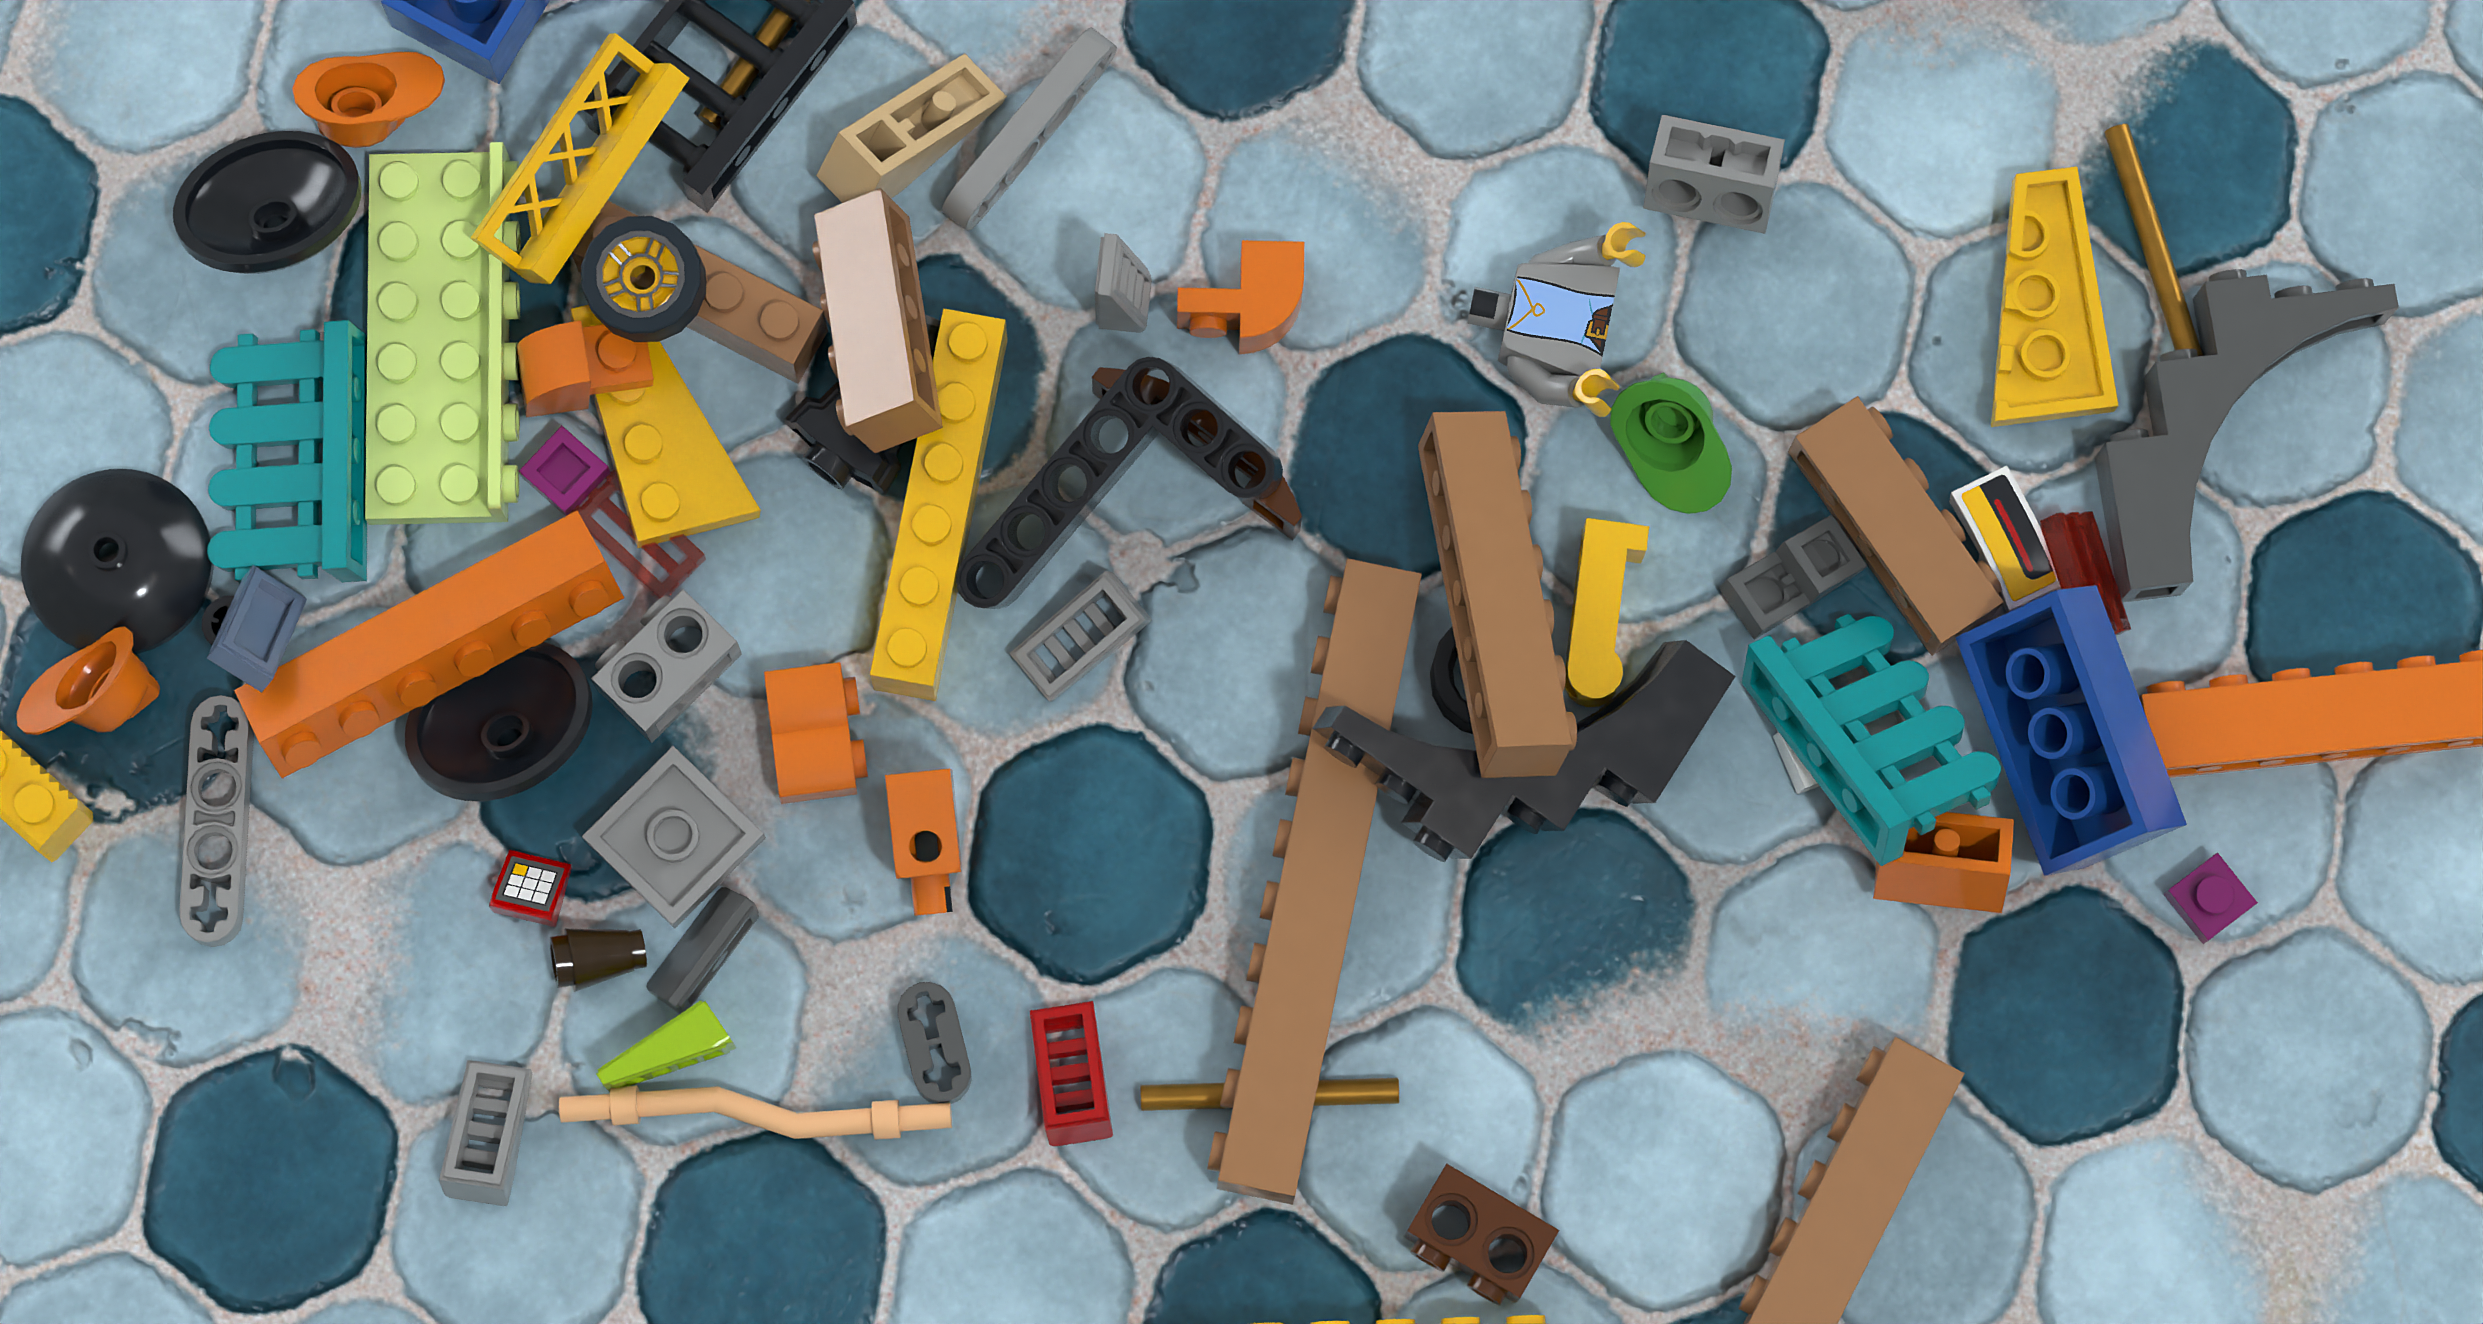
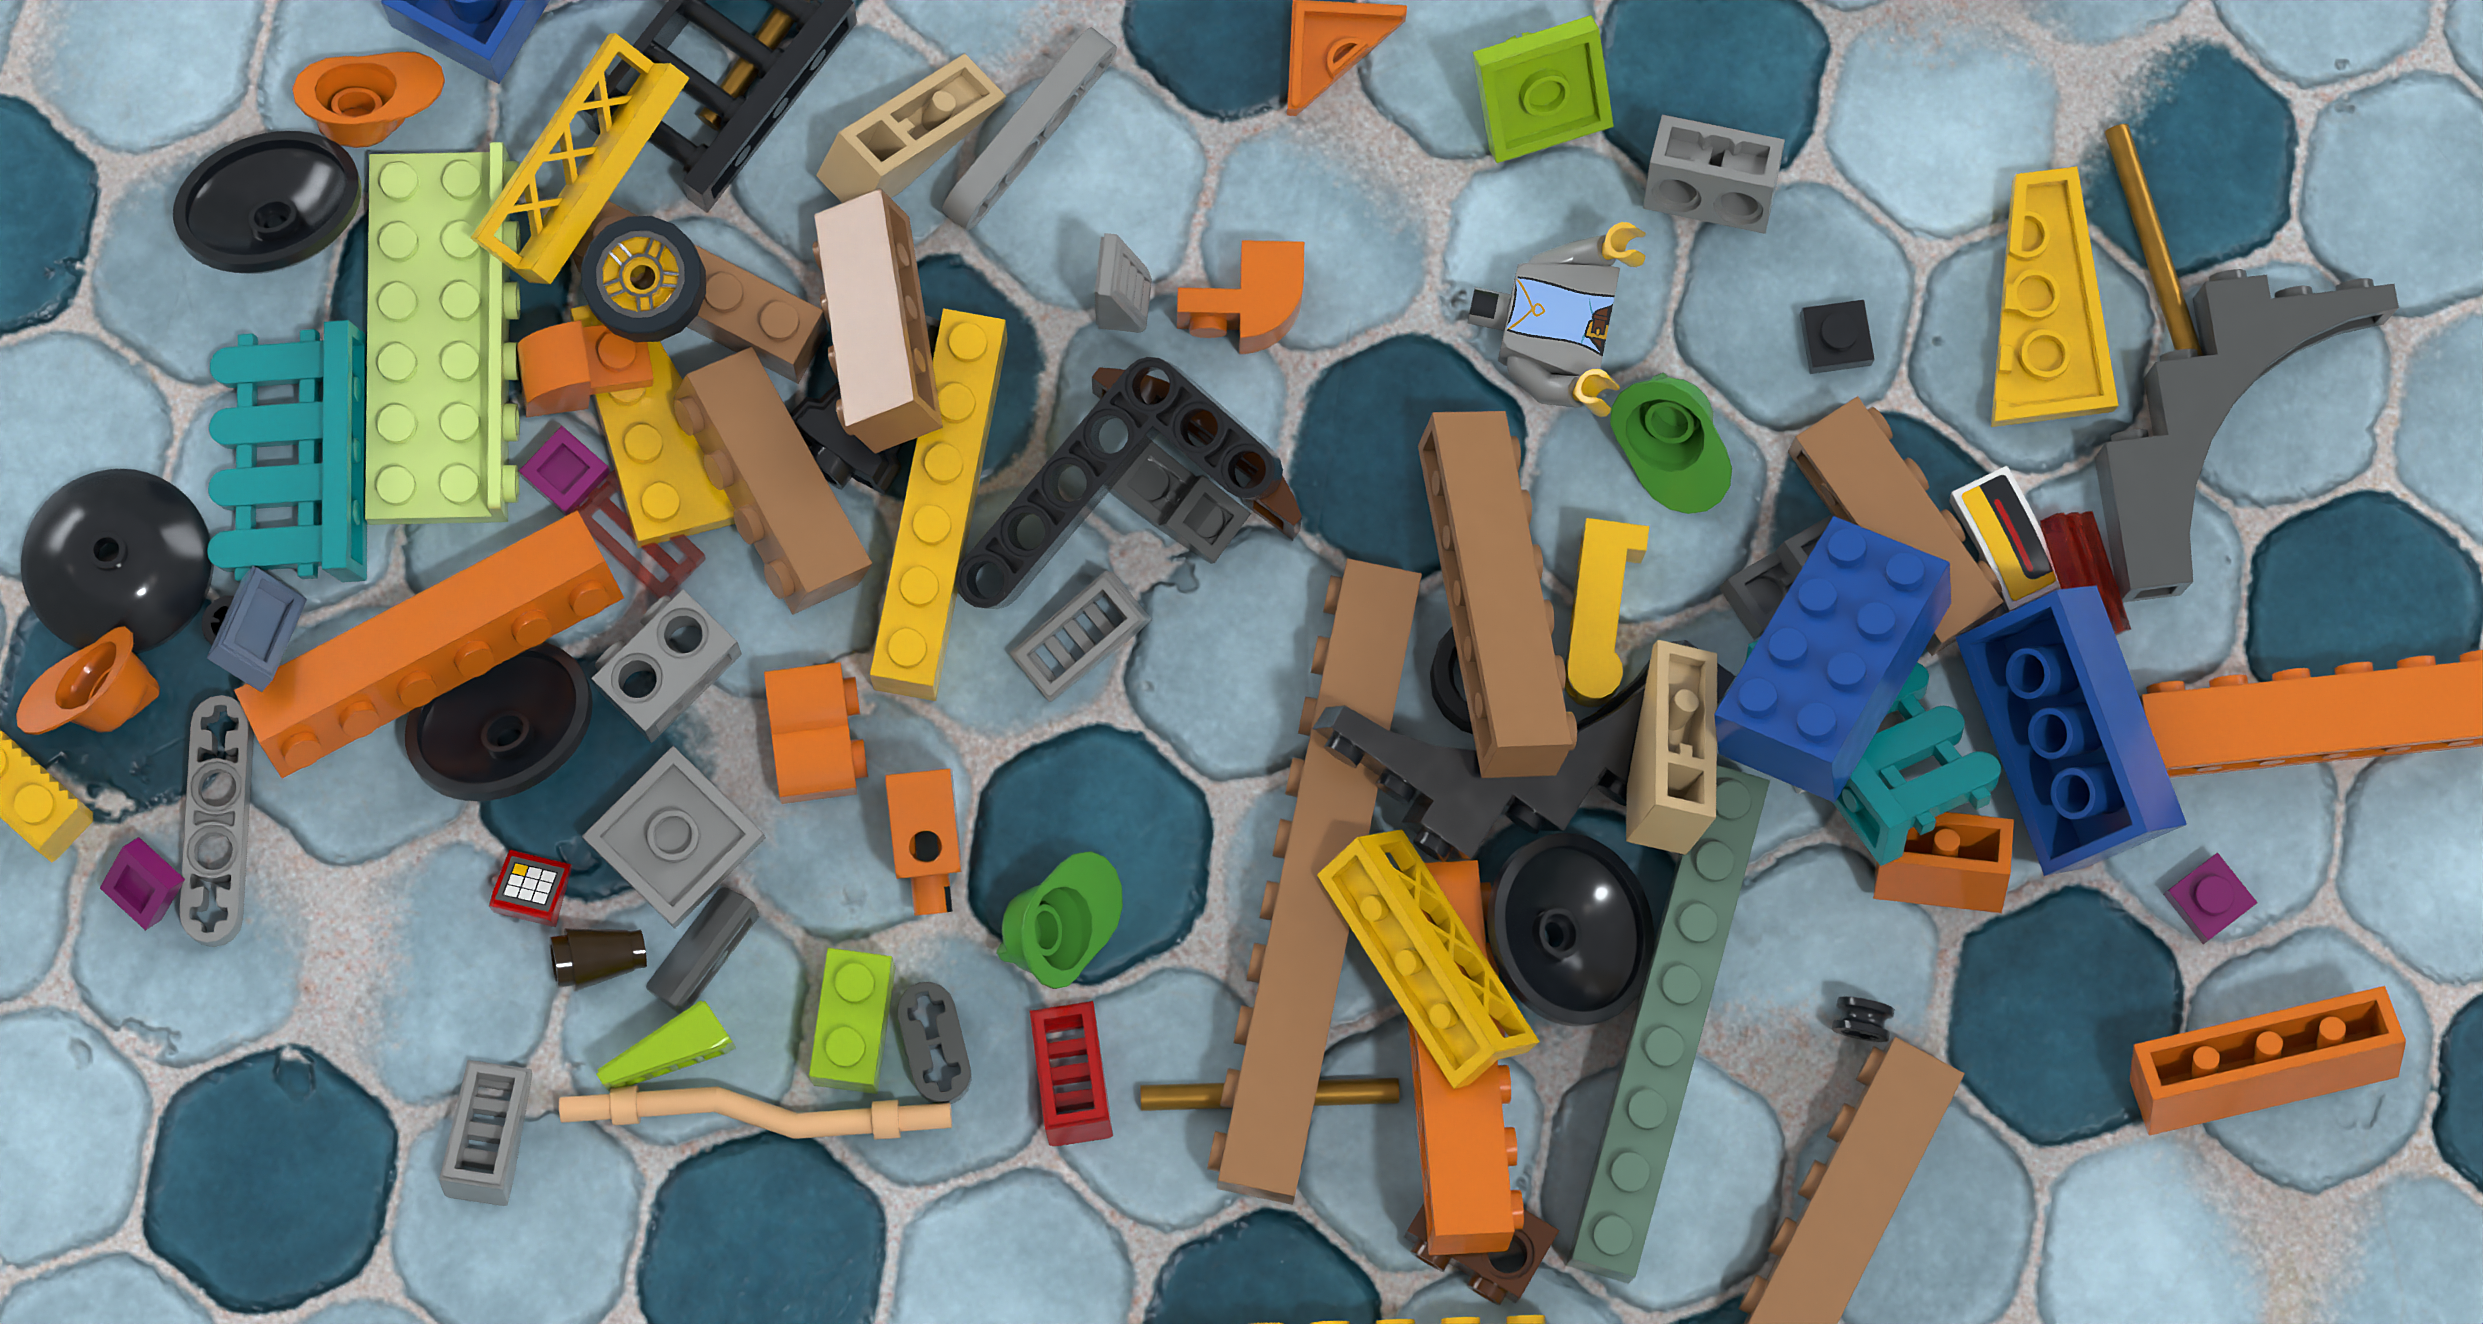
none -> magenta plate [100,837,185,931]
none -> medium nougat brick [674,347,872,615]
none -> lime brick [809,948,896,1094]
none -> bright green piece [996,851,1123,989]
none -> dark grey slope [1109,441,1251,564]
none -> orange tile [1287,0,1407,116]
none -> yellow fence [1317,829,1540,1089]
none -> orange brick [1399,860,1524,1255]
none -> lime tile [1472,15,1614,163]
none -> black dish [1487,833,1655,1027]
none -> sand green brick [1566,765,1770,1283]
none -> tan slope [1626,640,1717,855]
none -> blue brick [1714,516,1951,803]
none -> black plate [1799,300,1875,374]
none -> black bush [1831,996,1895,1042]
none -> orange brick [2130,986,2406,1136]

